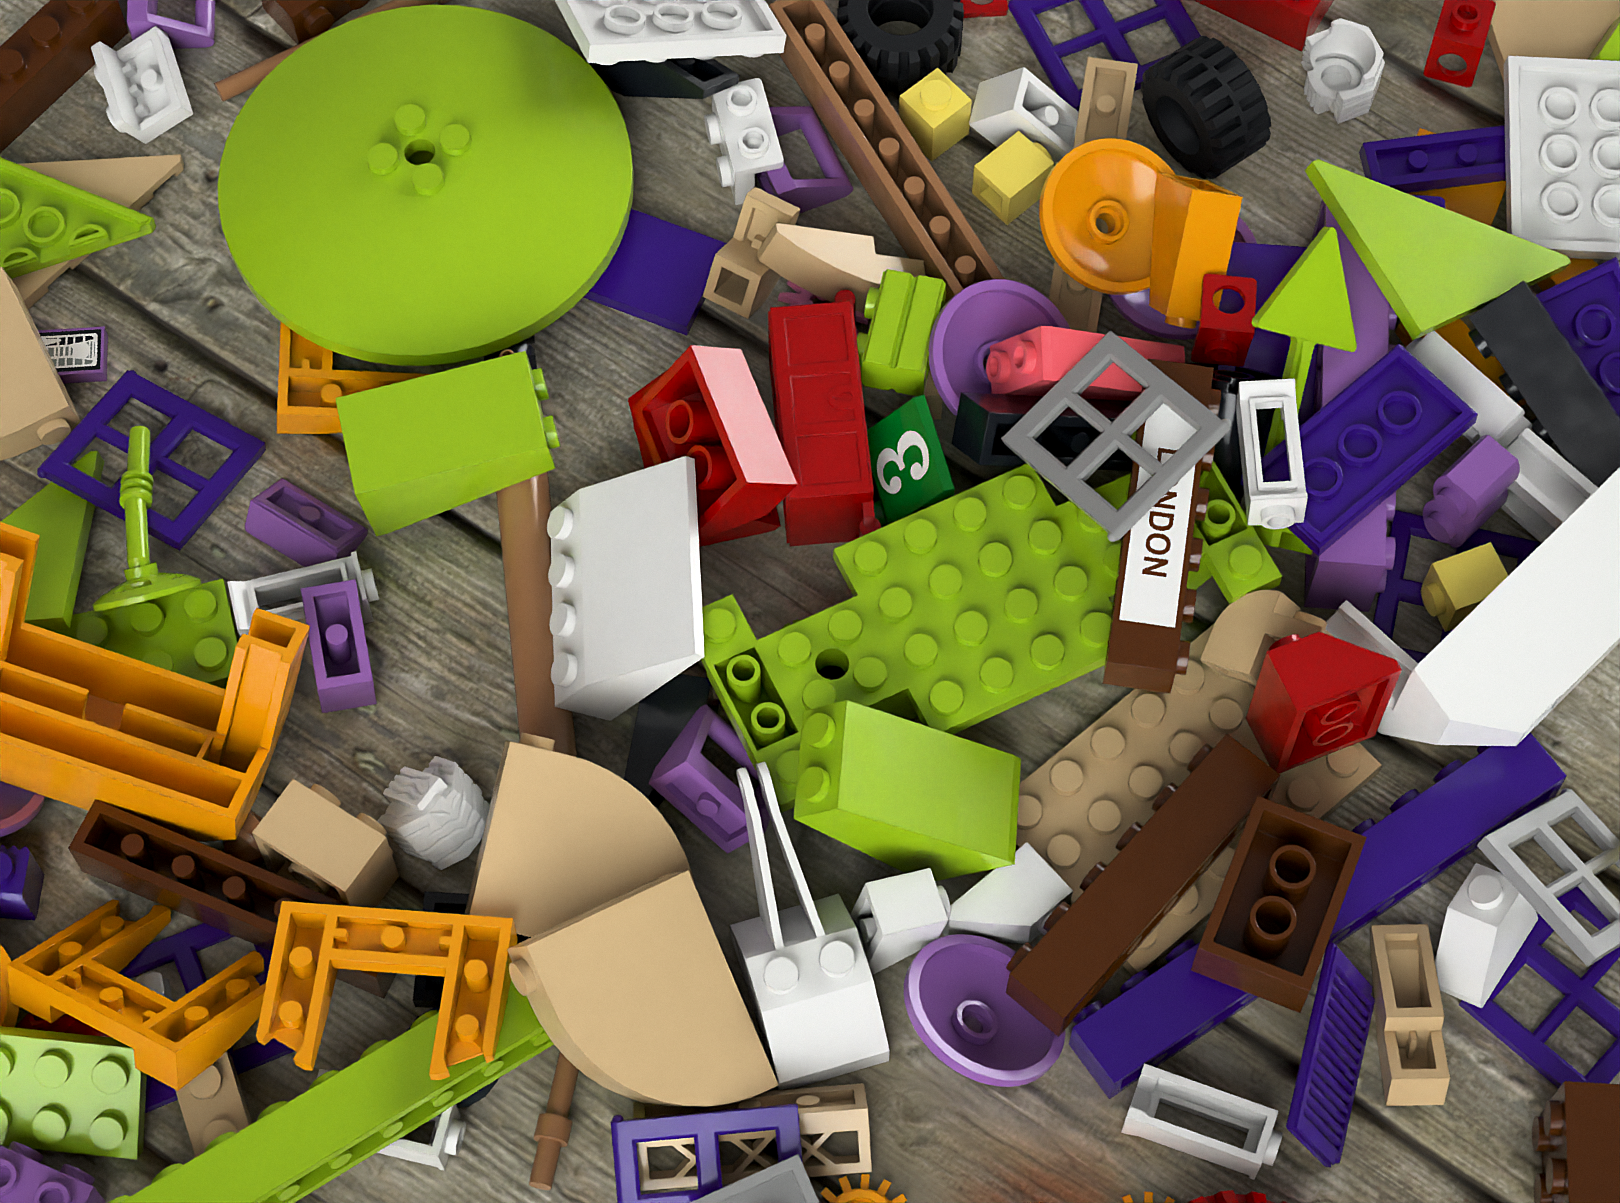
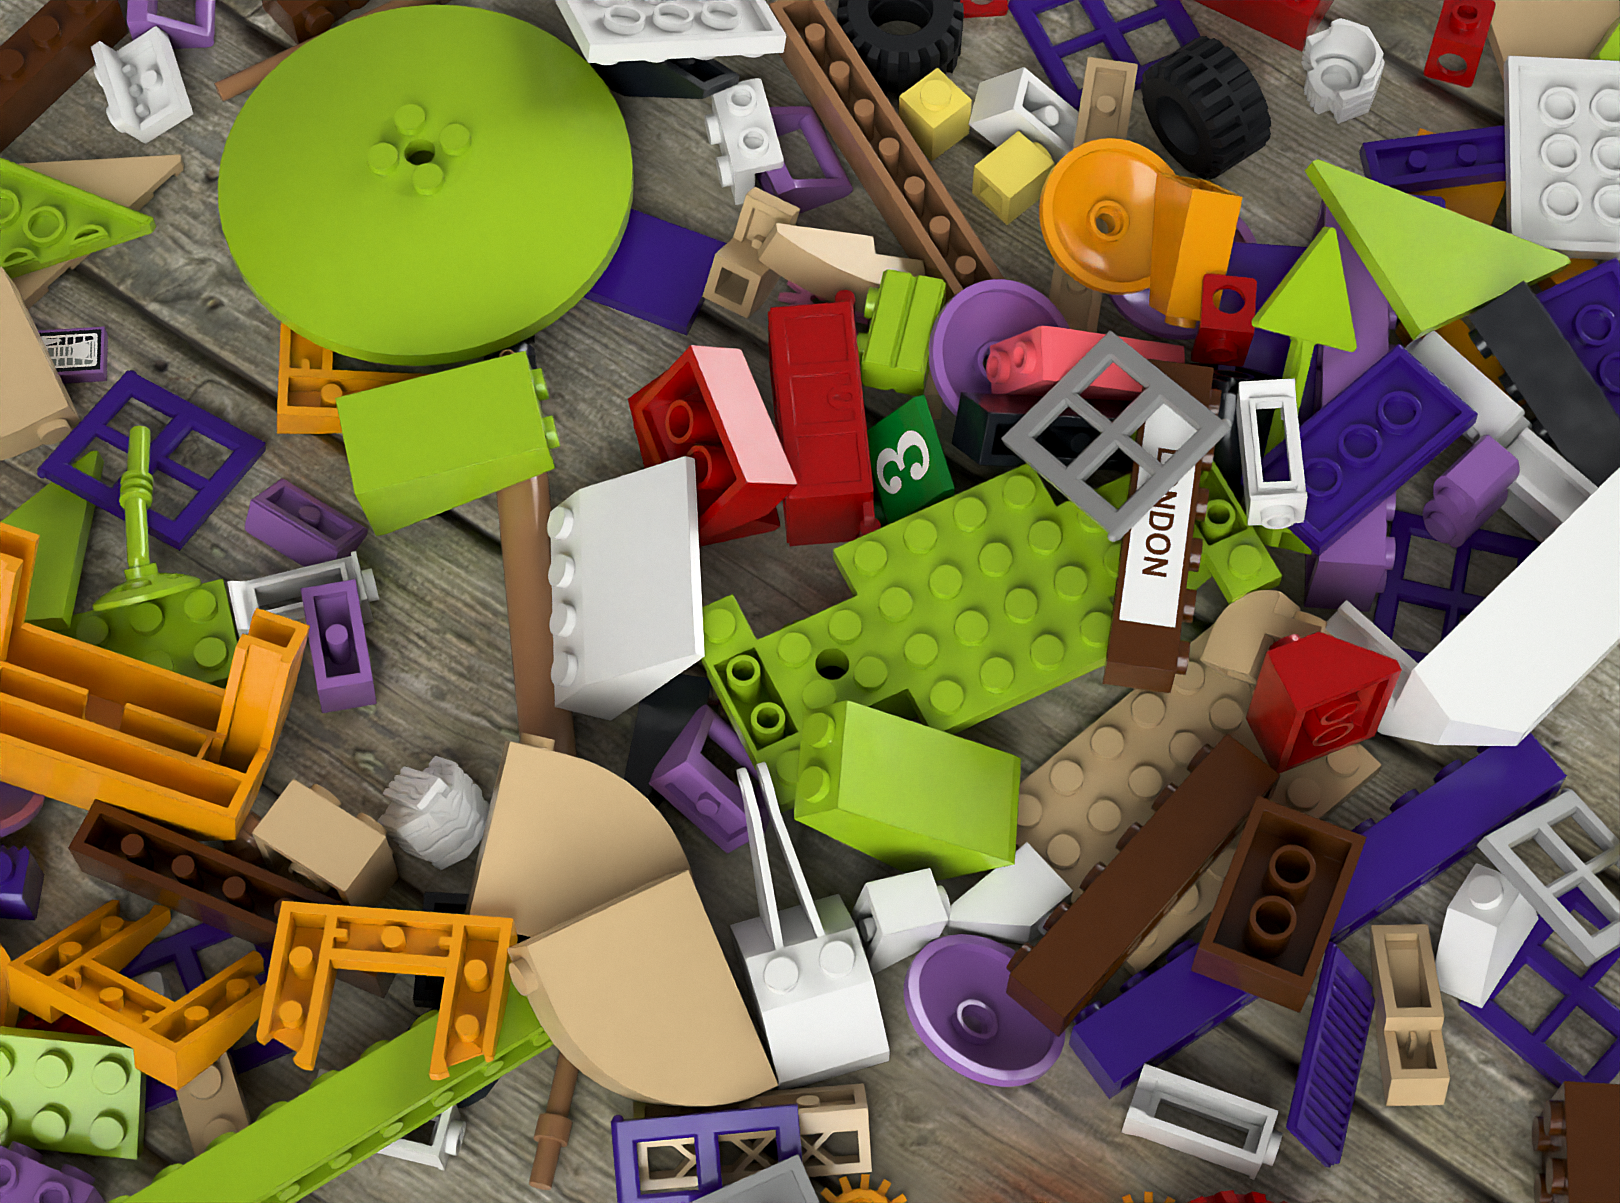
light yellow brick [1421,542,1508,632] -> none

